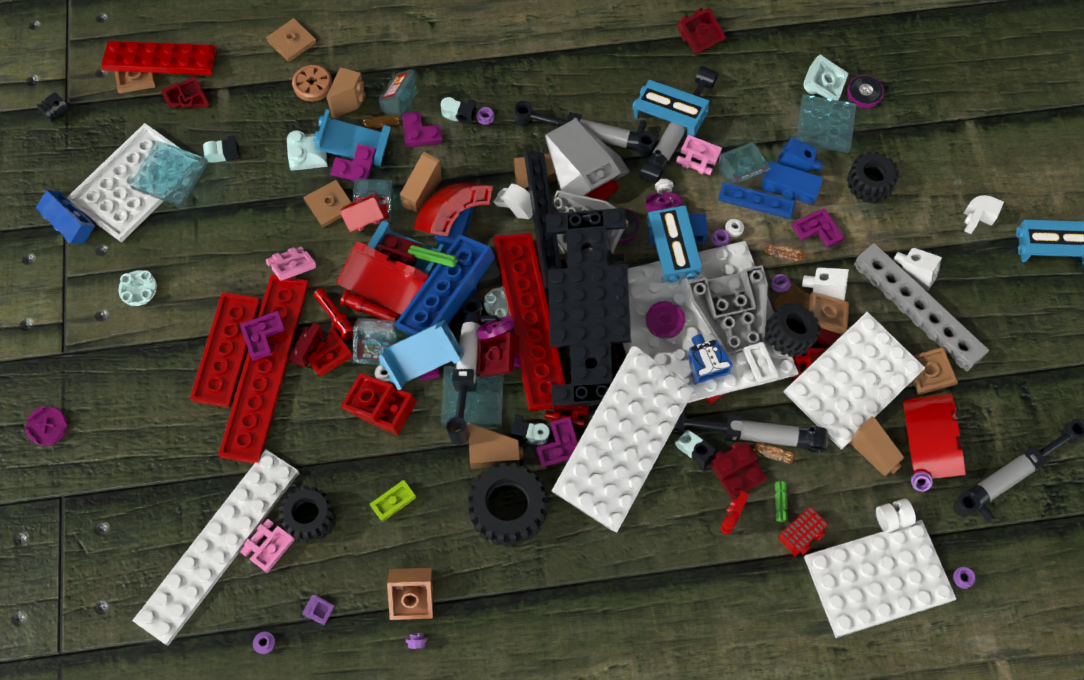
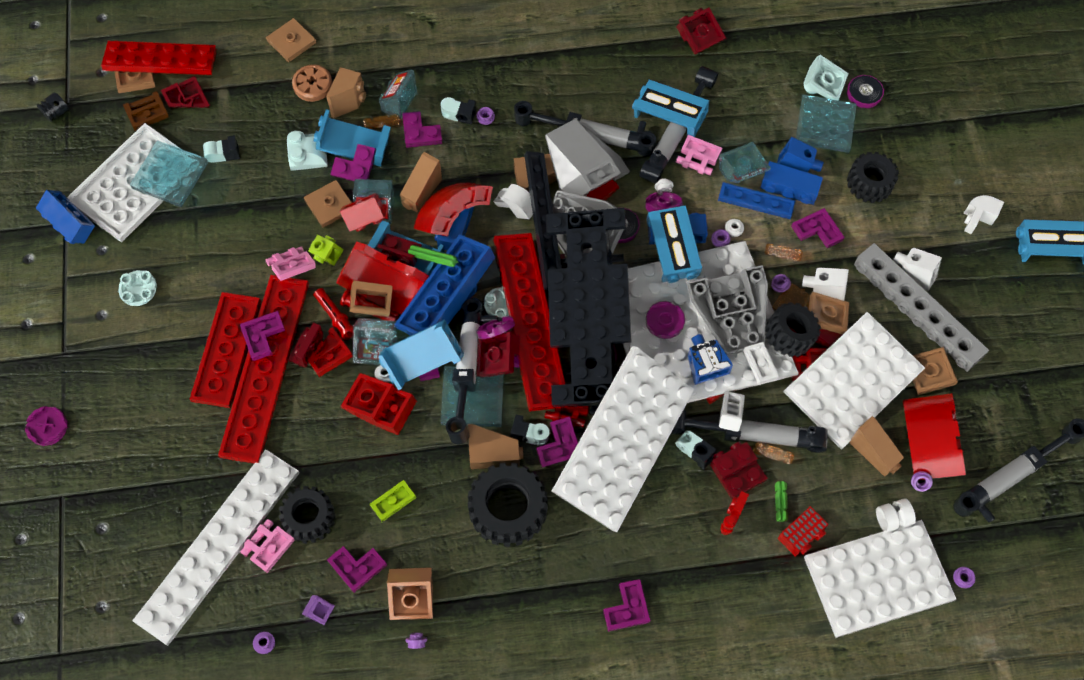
none -> reddish brown plate [123,91,169,131]
none -> lime brick [308,235,344,266]
none -> magenta plate [327,546,387,593]
none -> medium nougat tile [349,281,393,317]
none -> magenta plate [603,579,650,632]
none -> white slope [719,391,745,431]

